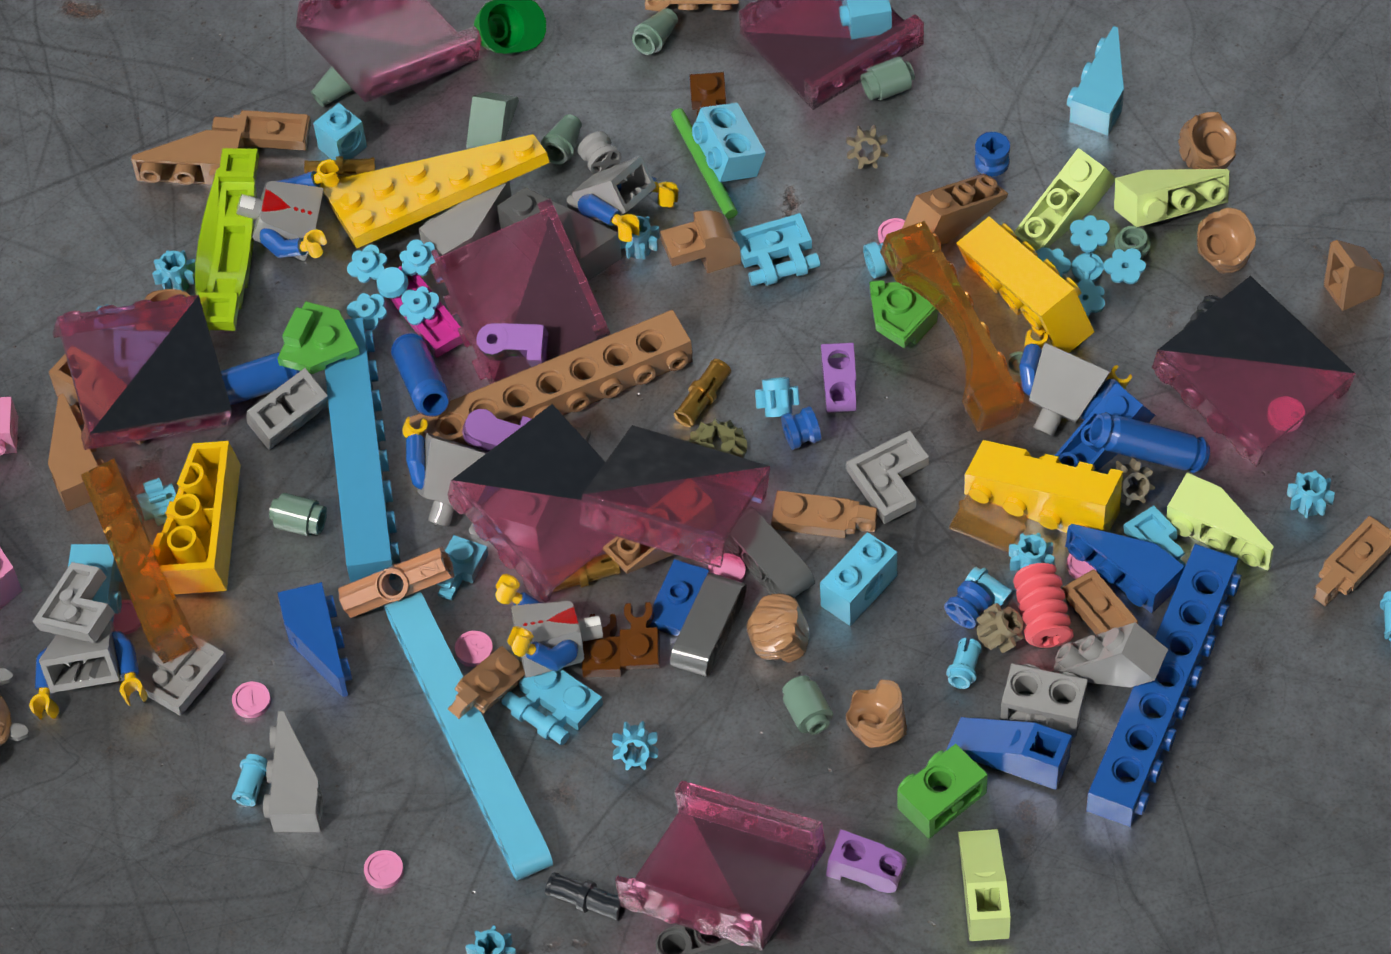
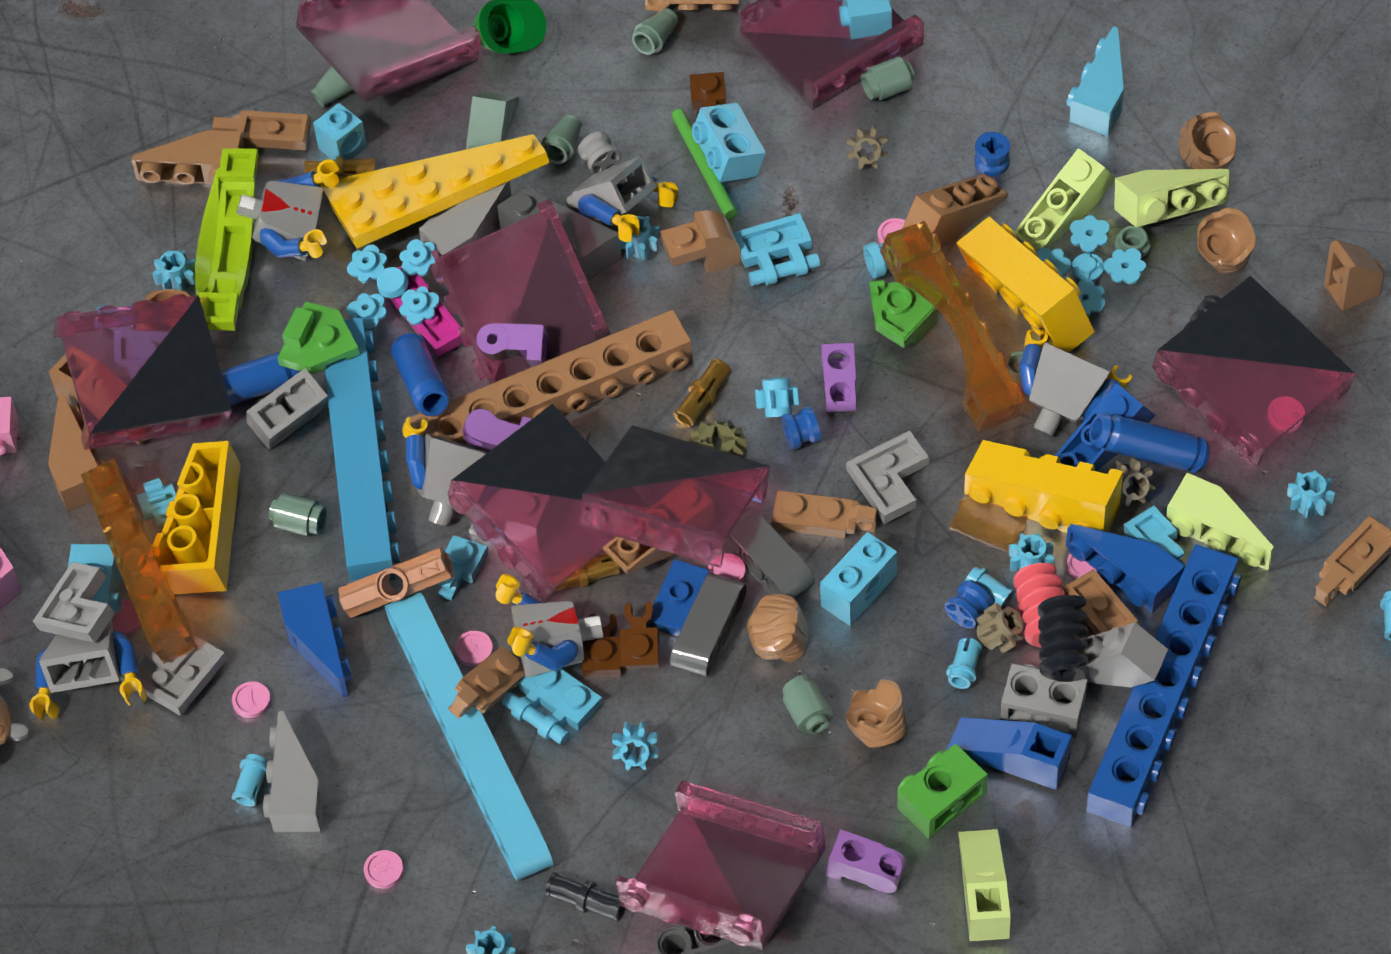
none -> black piece [1038,595,1089,682]

